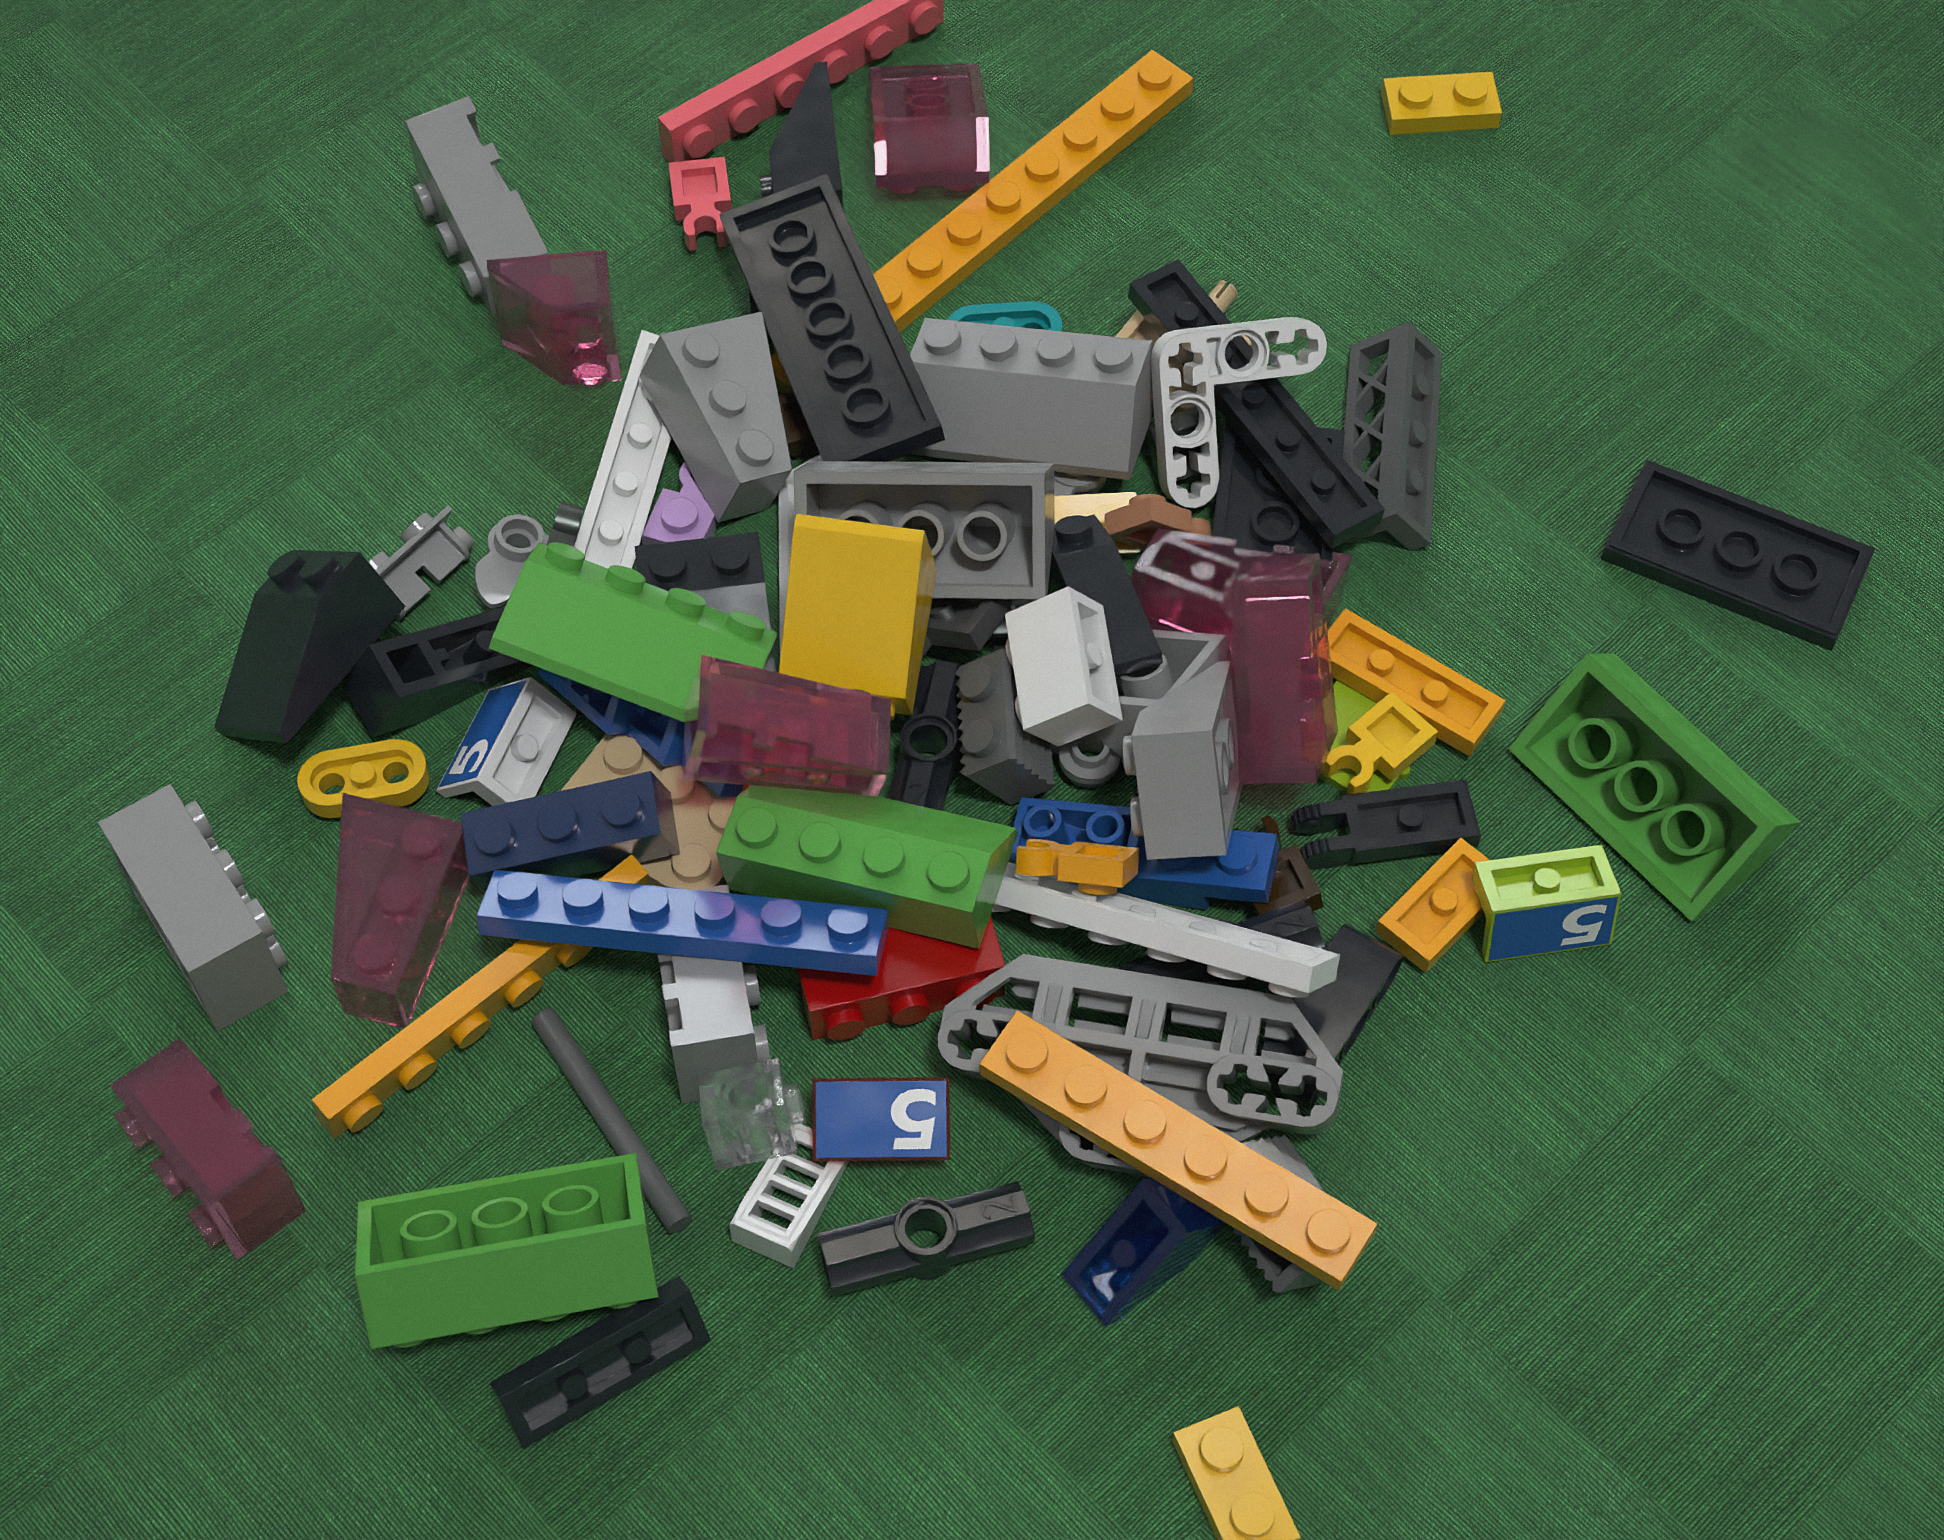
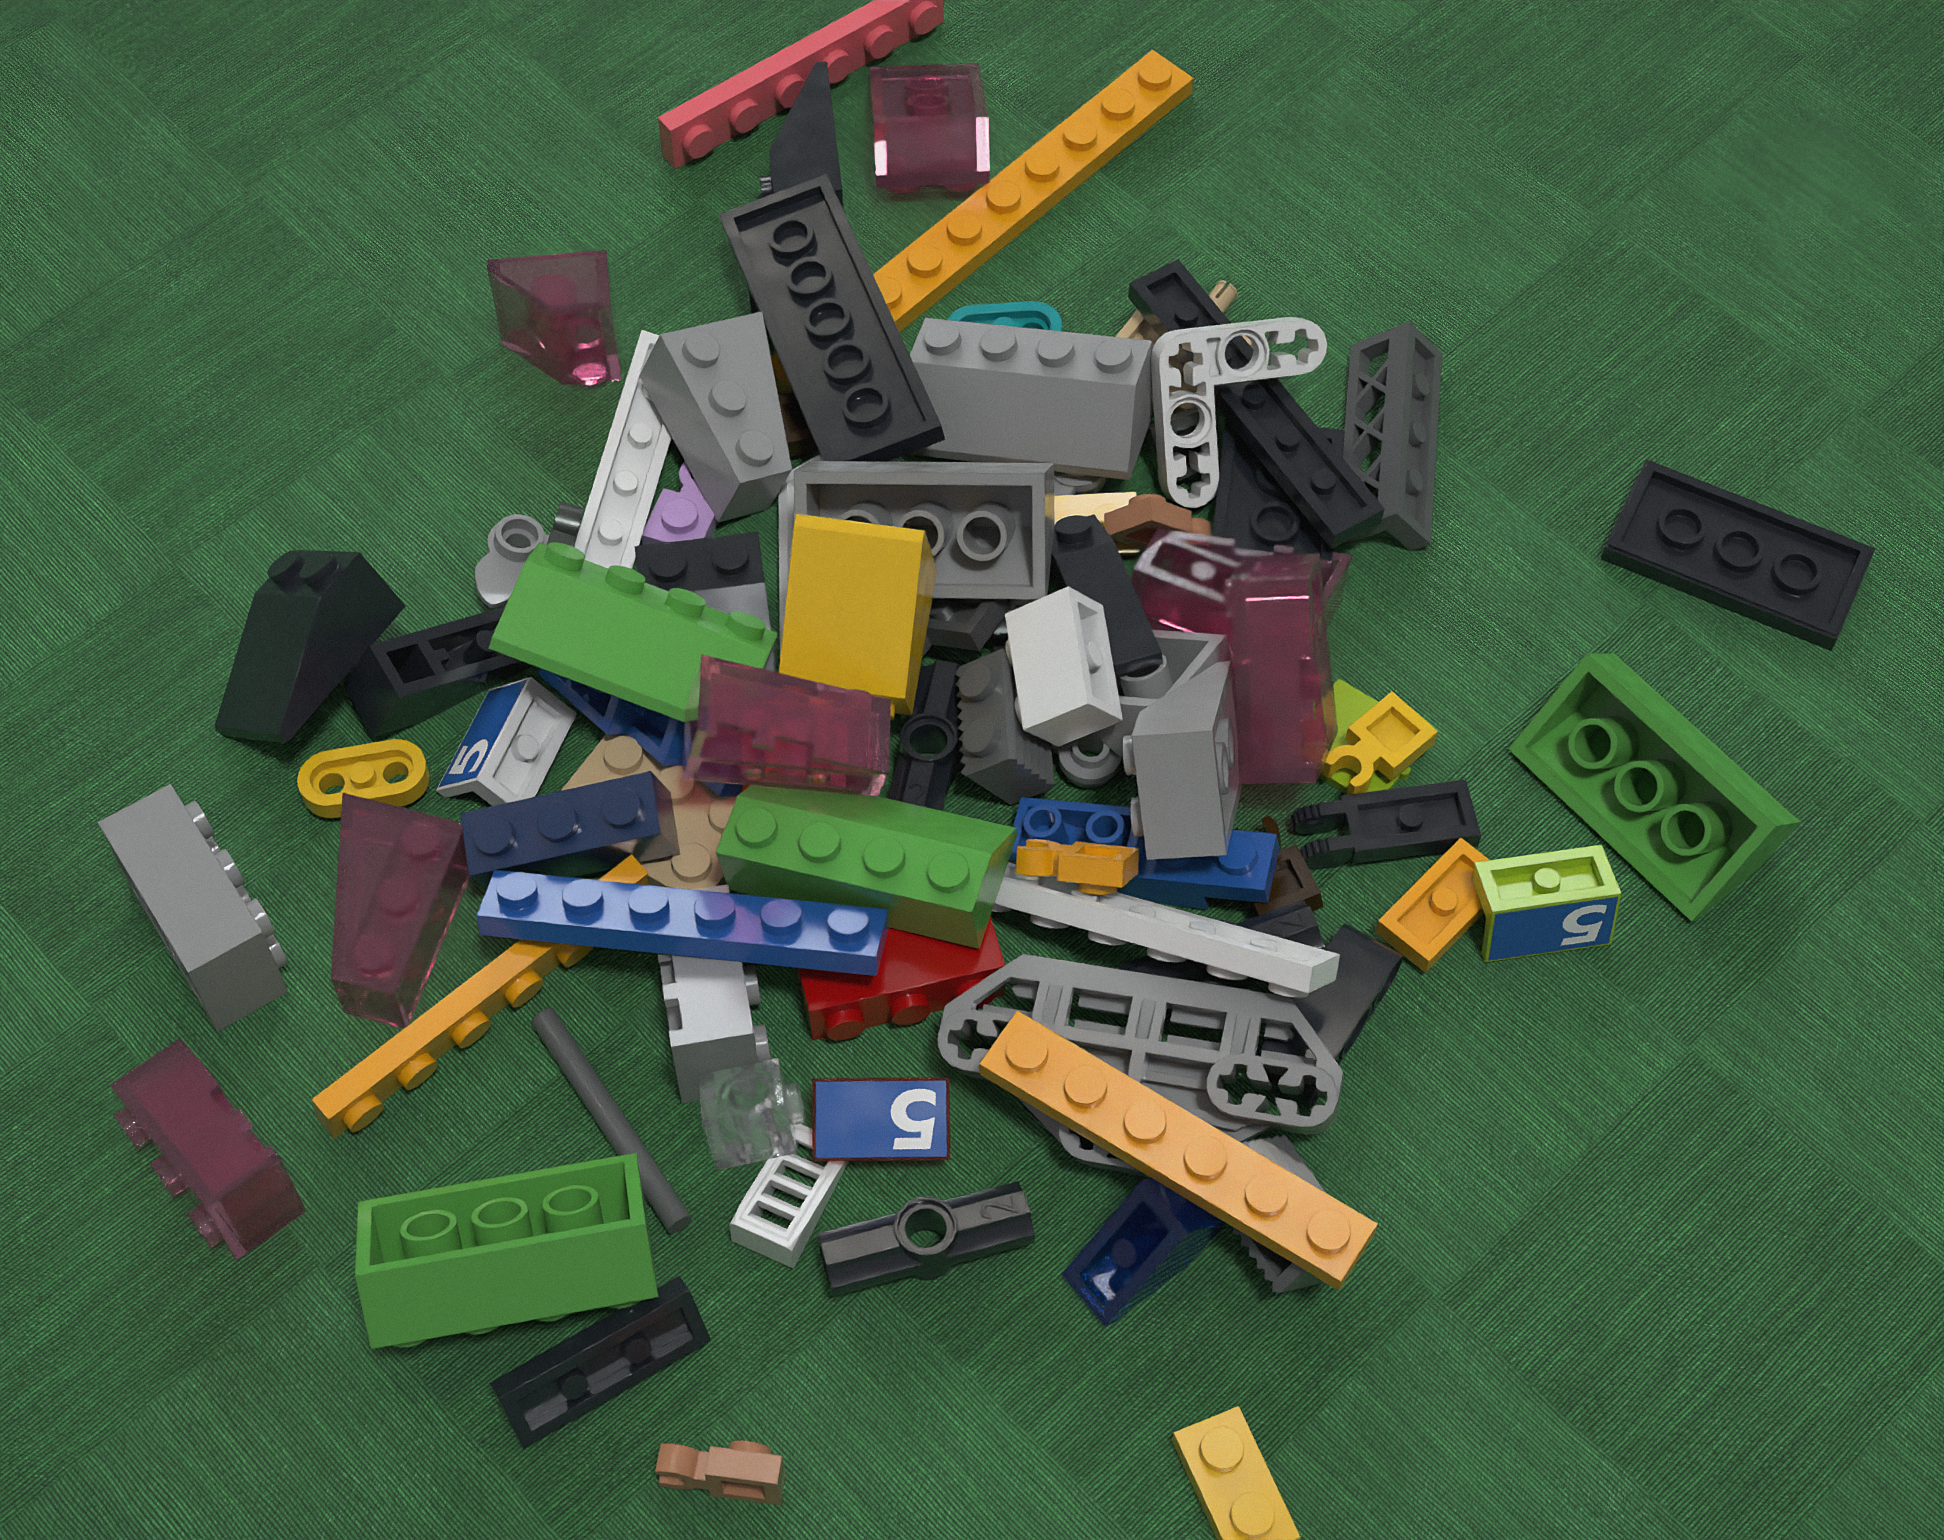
light grey hinge [369,505,474,621] -> none
light grey wedge [405,96,555,315] -> none
coral plate [669,157,731,250] -> none
light orange plate [1310,608,1506,757] -> none
yellow plate [1381,72,1502,135] -> none
none -> nougat plate [655,1441,785,1505]

